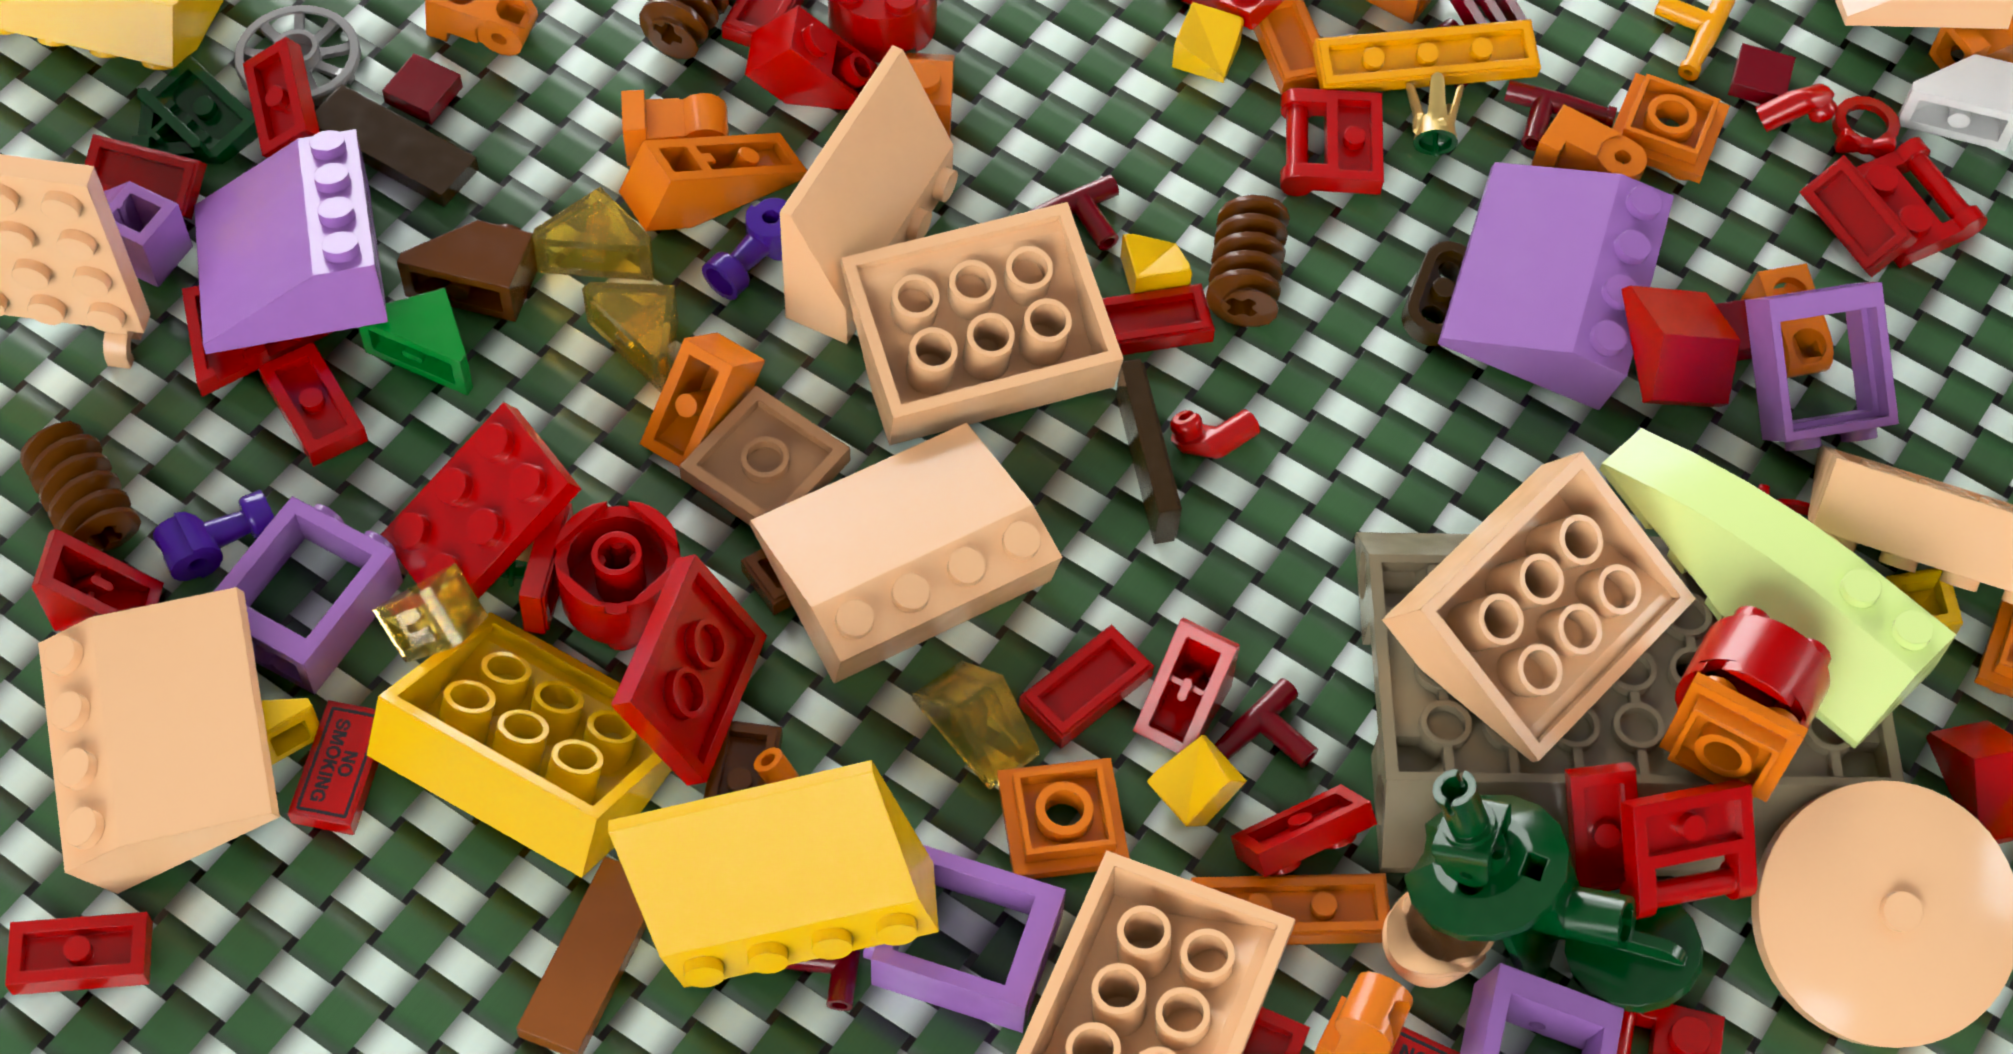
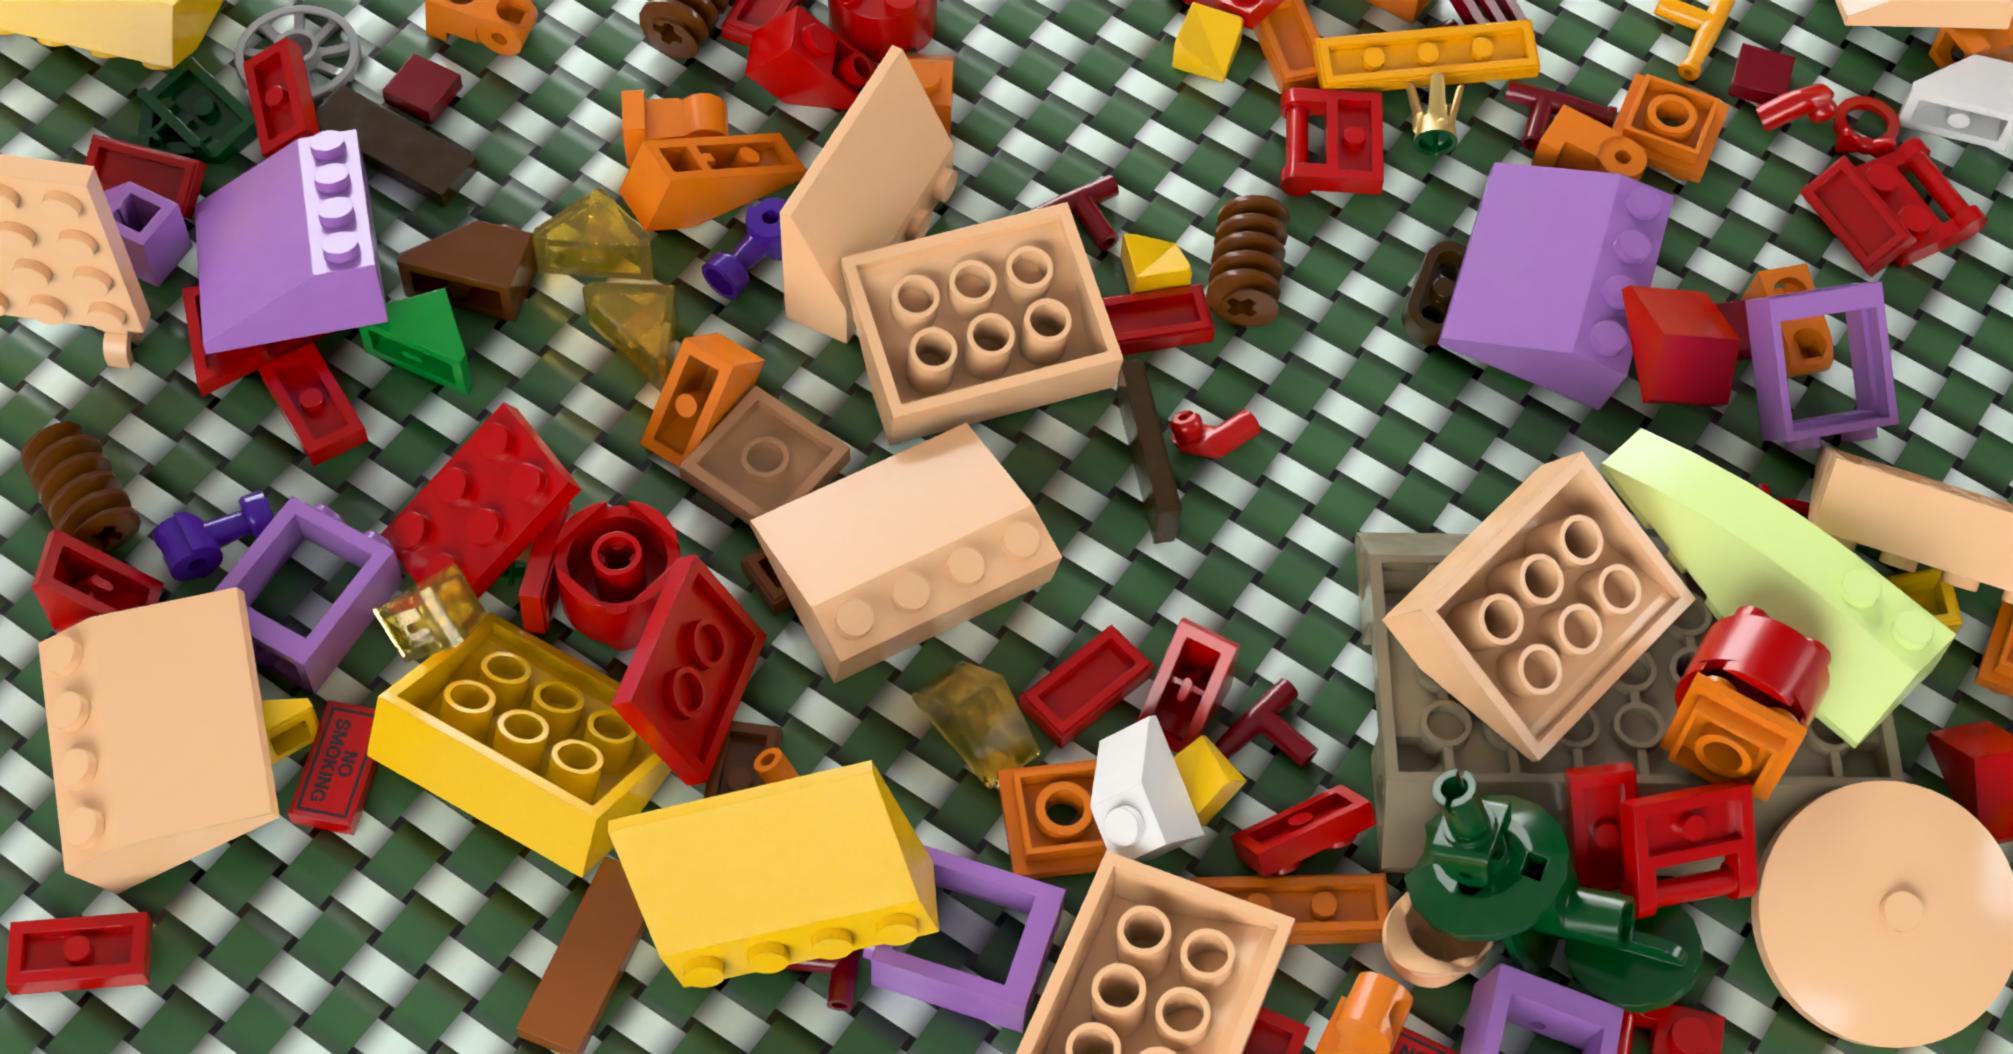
none -> white slope [1090,715,1205,862]

